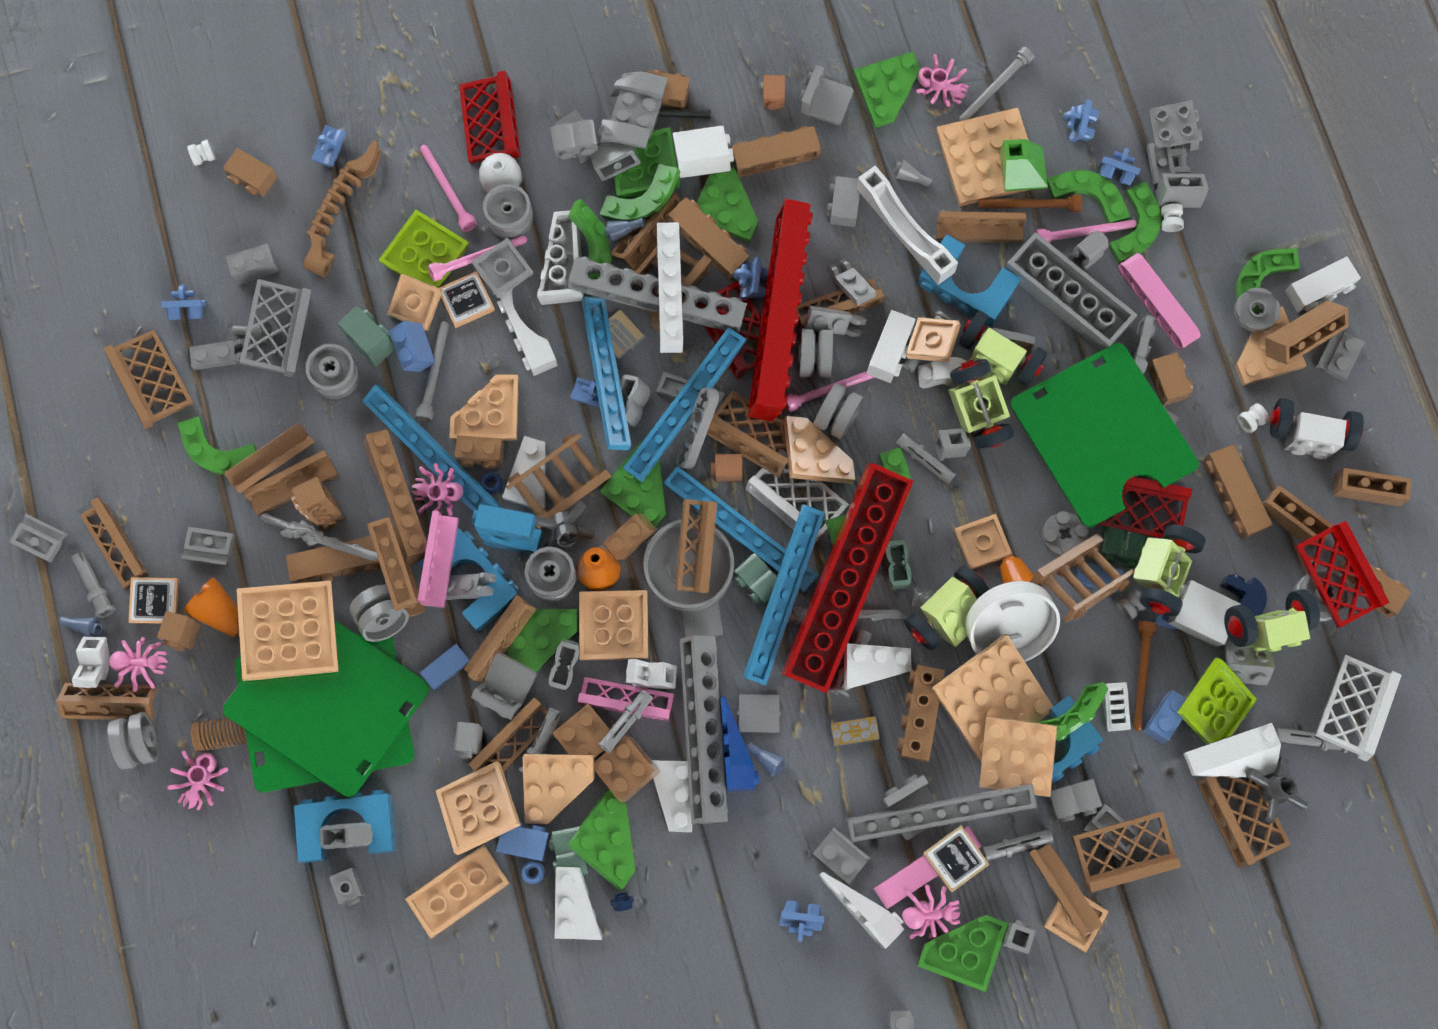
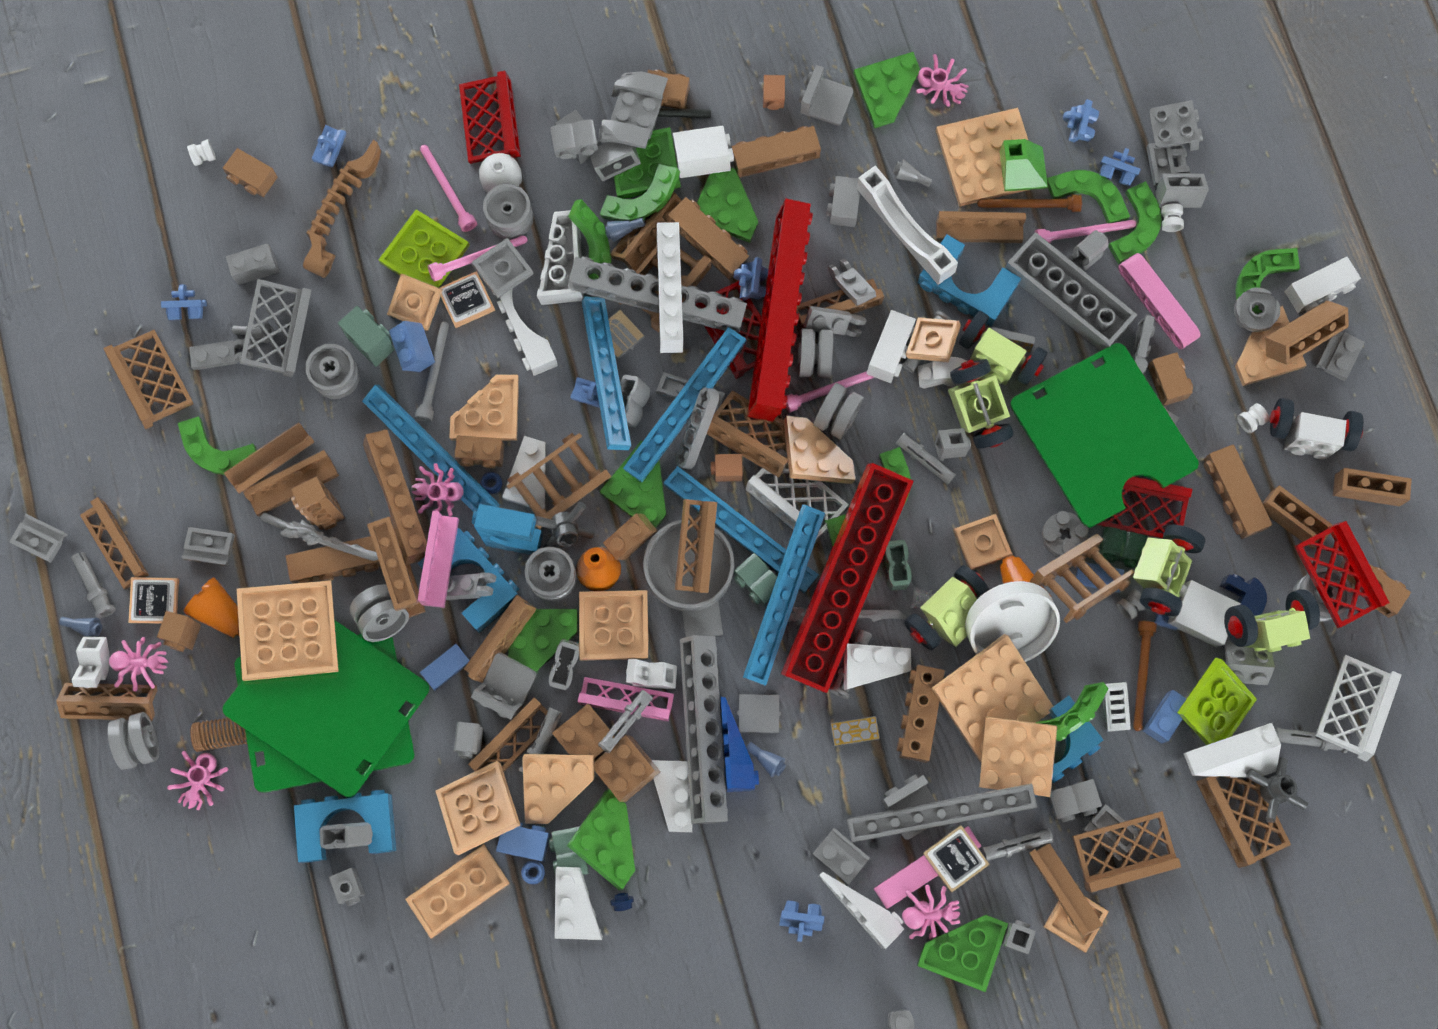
light grey piece [959,46,1034,121] -> none

